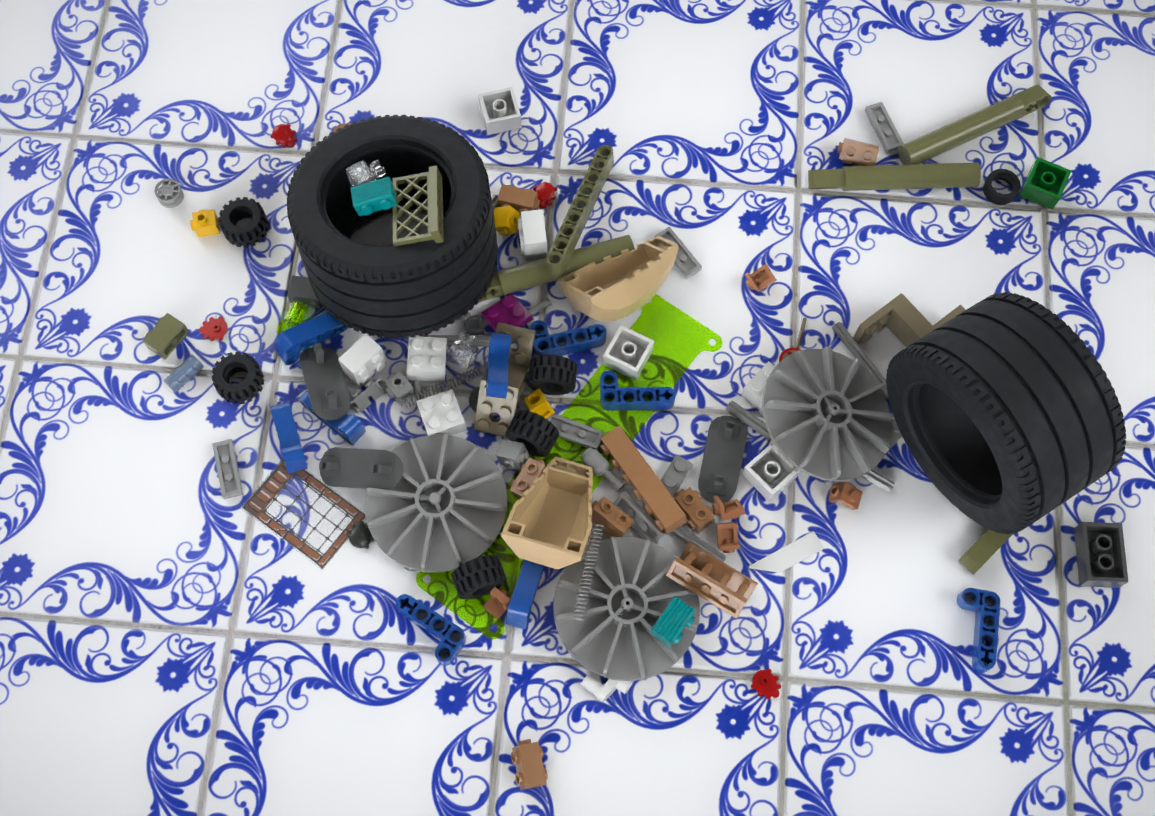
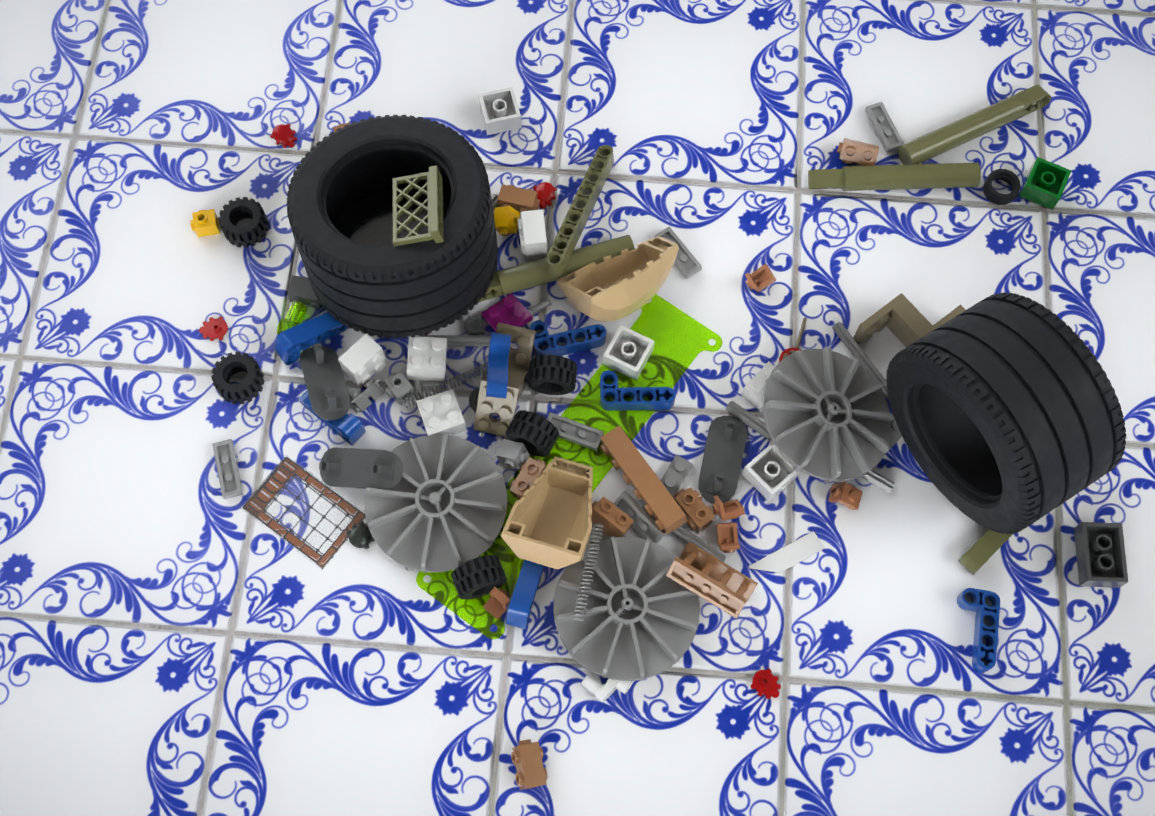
olive brick [143,313,189,360] -> none
light grey wheel [154,179,184,208] -> none
sand blue axle [163,355,204,393] -> none
blue beam [270,402,308,474] -> none
clear brick [346,160,385,187] -> none
teal brick [350,176,397,216] -> none
blue beam [396,594,466,666] -> none
clear brick [447,330,479,369] -> none
yellow brick [524,388,555,419] -> none
light grey piece [580,447,625,492] -> none
teal brick [650,596,695,647] -> none

